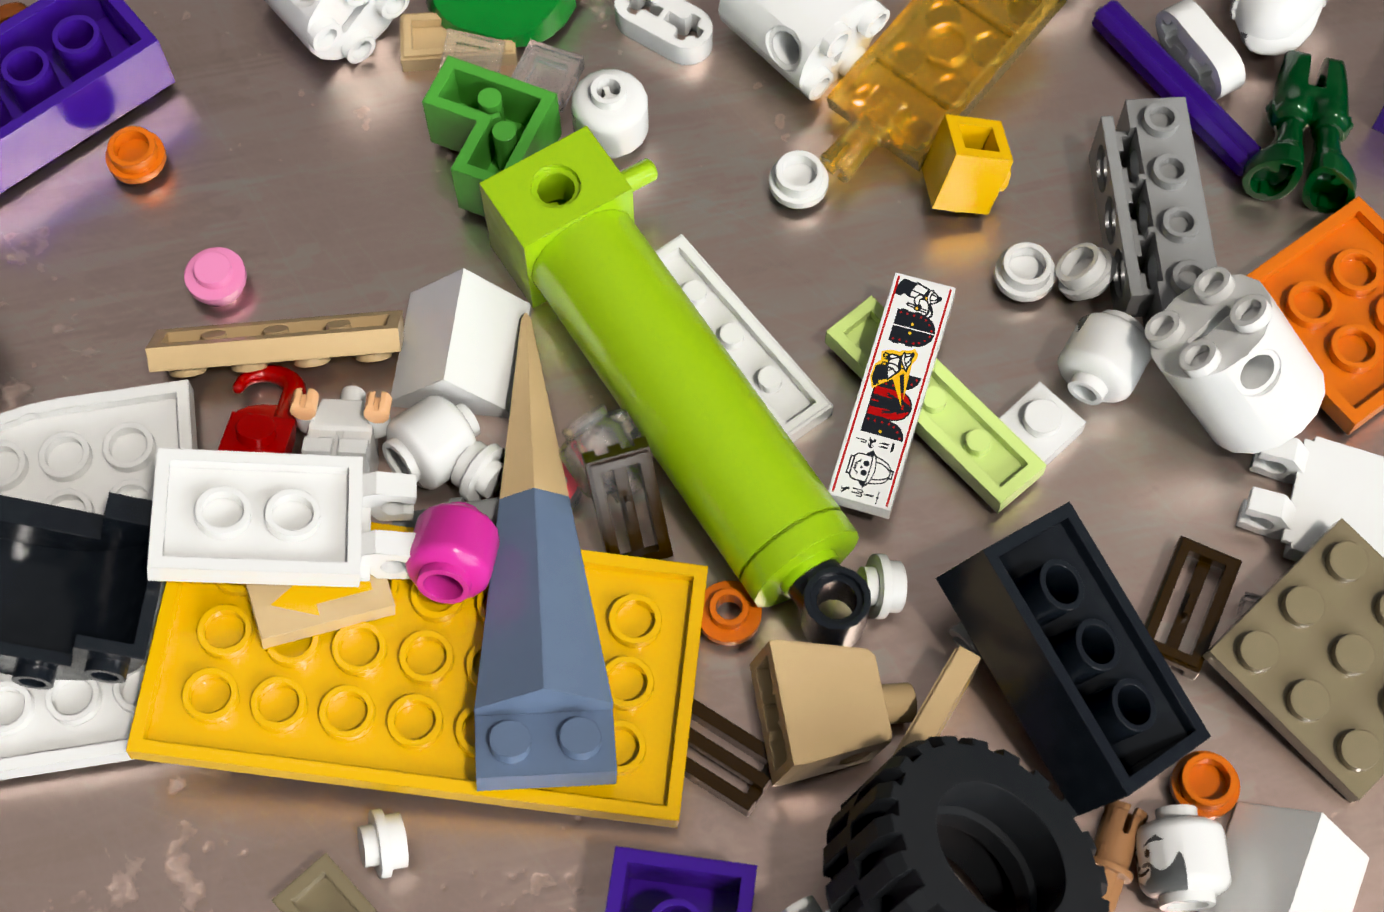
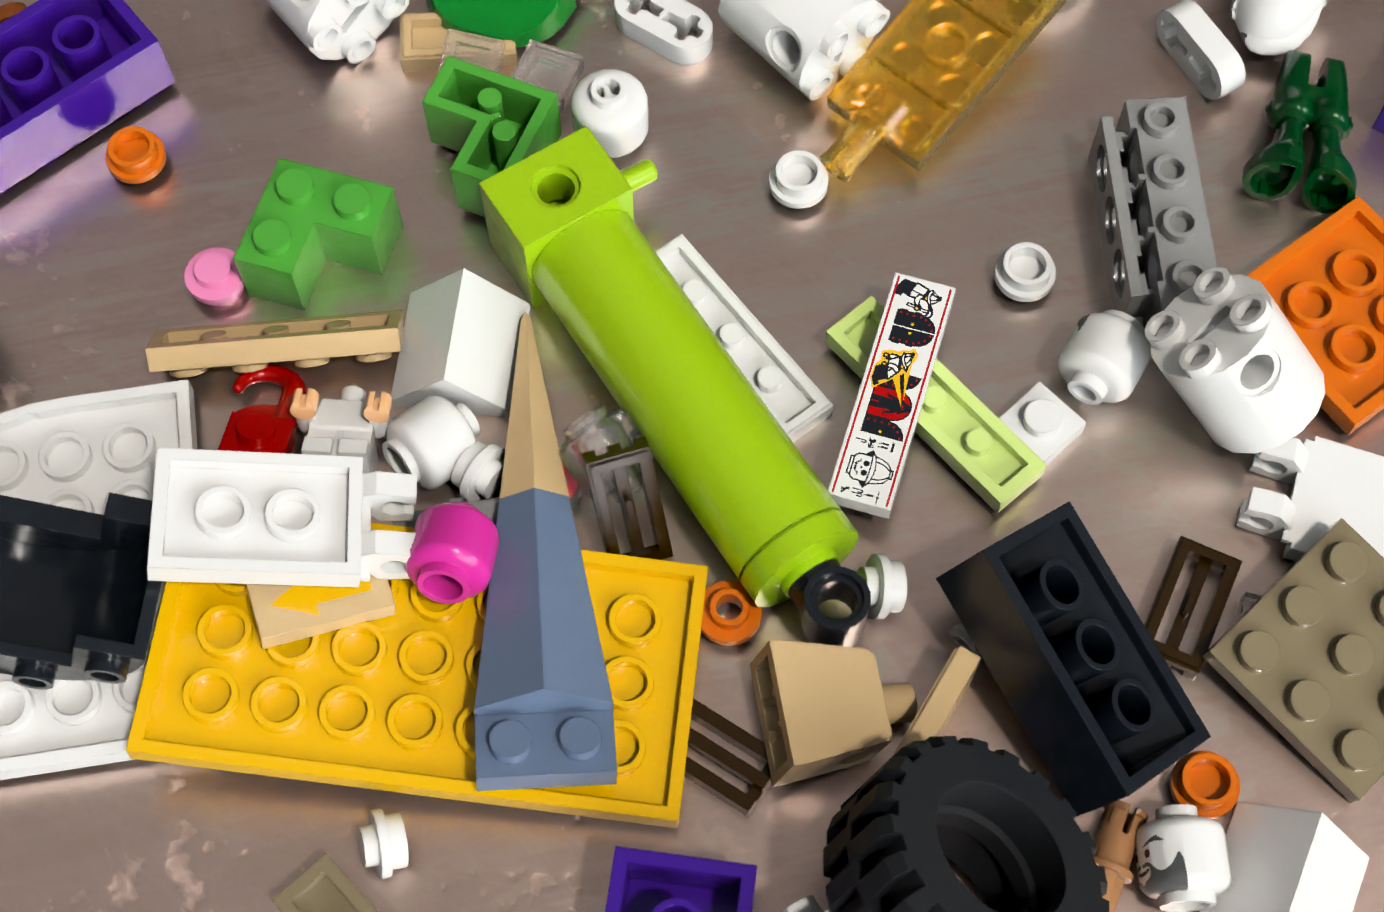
yellow brick [922,114,1014,215] -> none
white plate [1056,242,1117,301] -> none
dark purple axle [1092,0,1262,177] -> none
none -> bright green brick [233,158,403,310]

